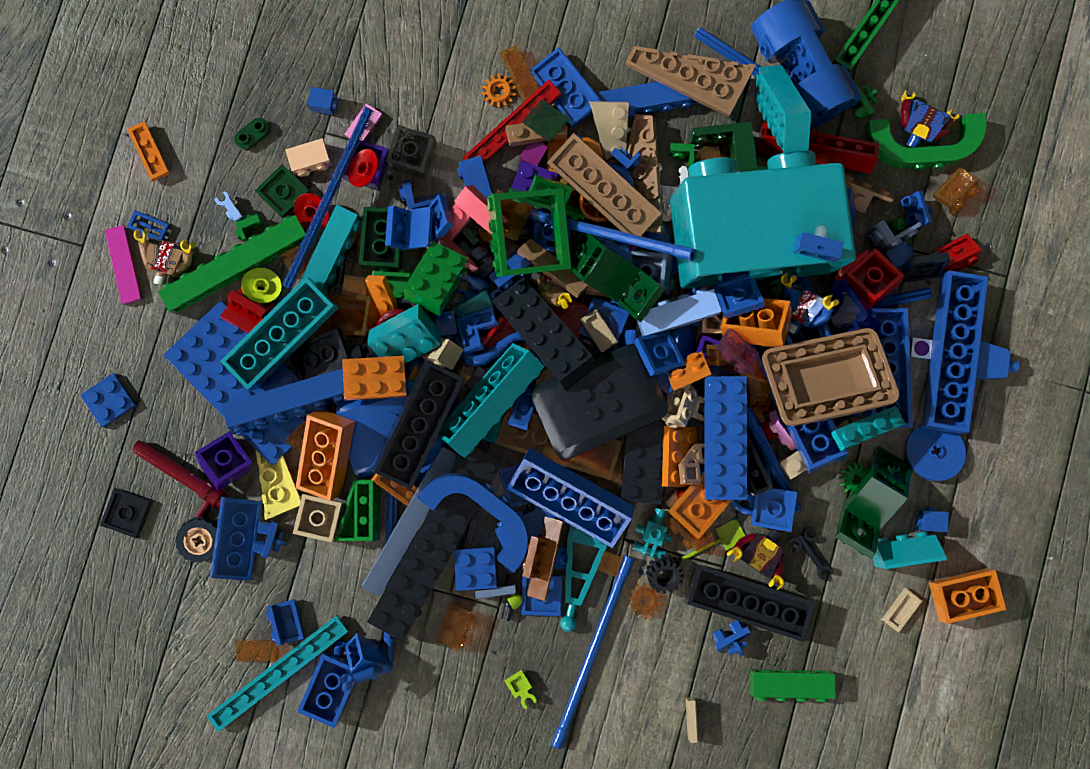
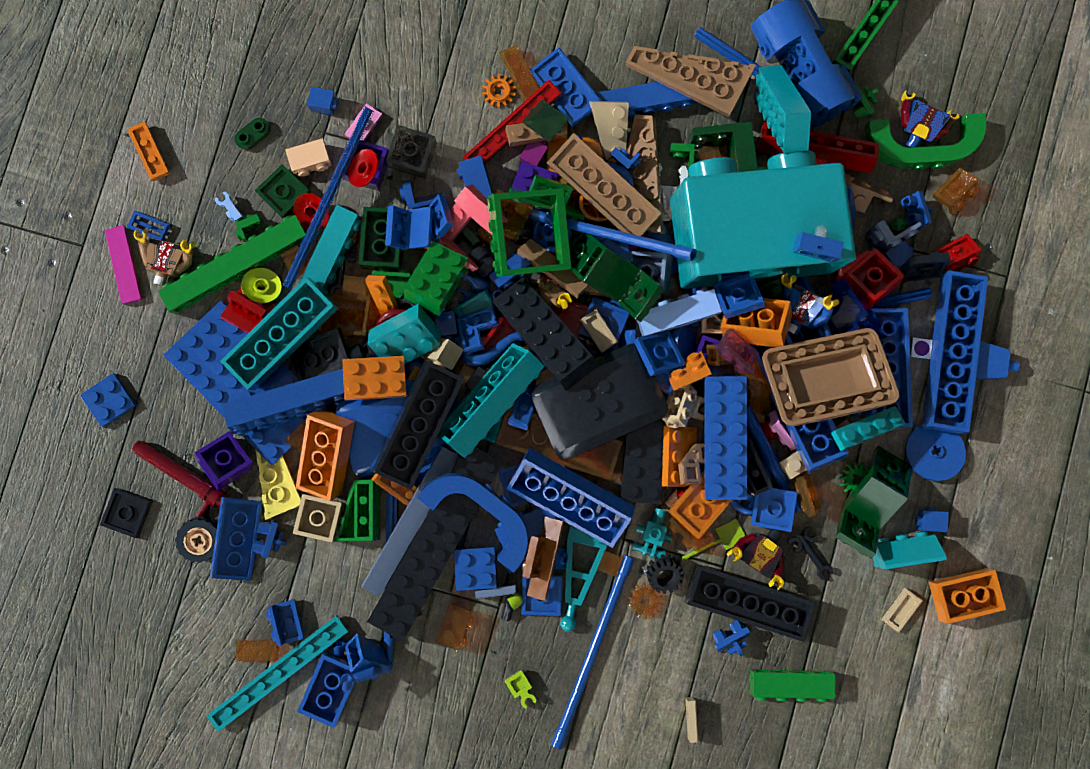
none -> clear orange plate [795,473,822,517]

